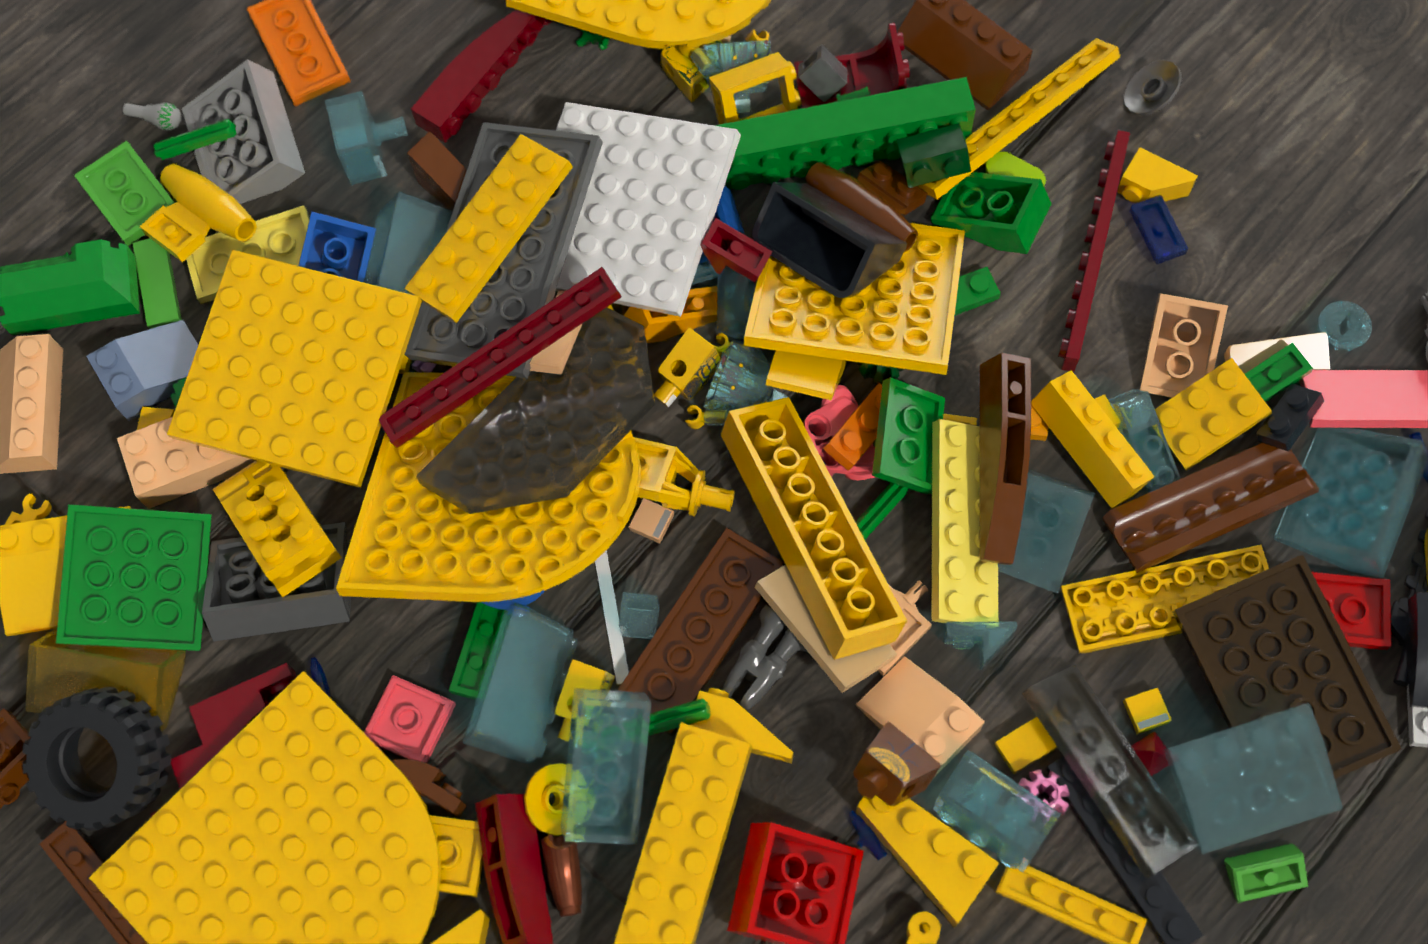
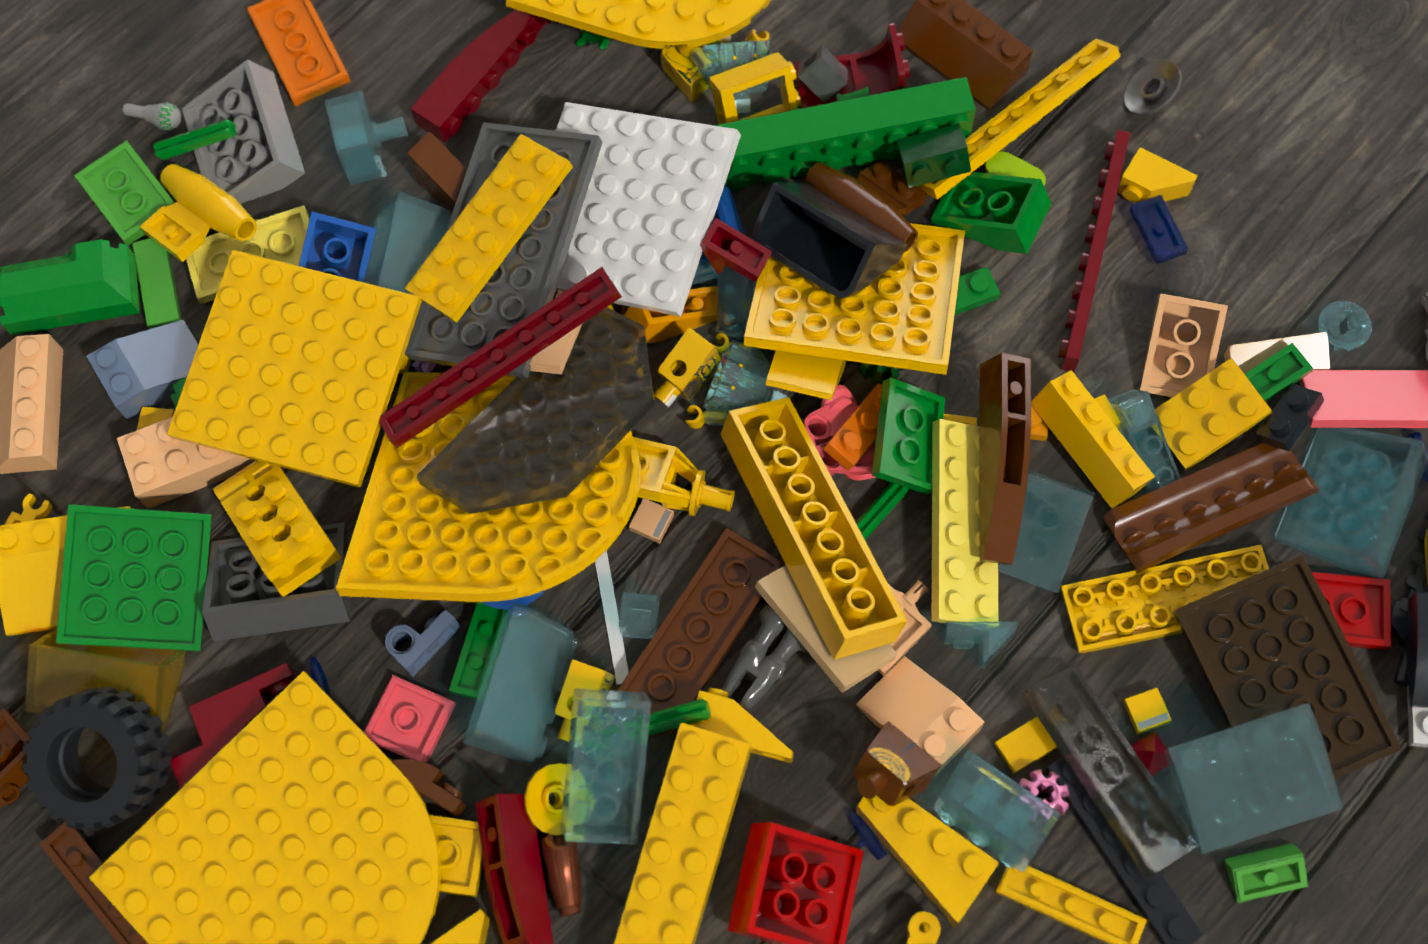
none -> sand blue plate [385,610,460,677]

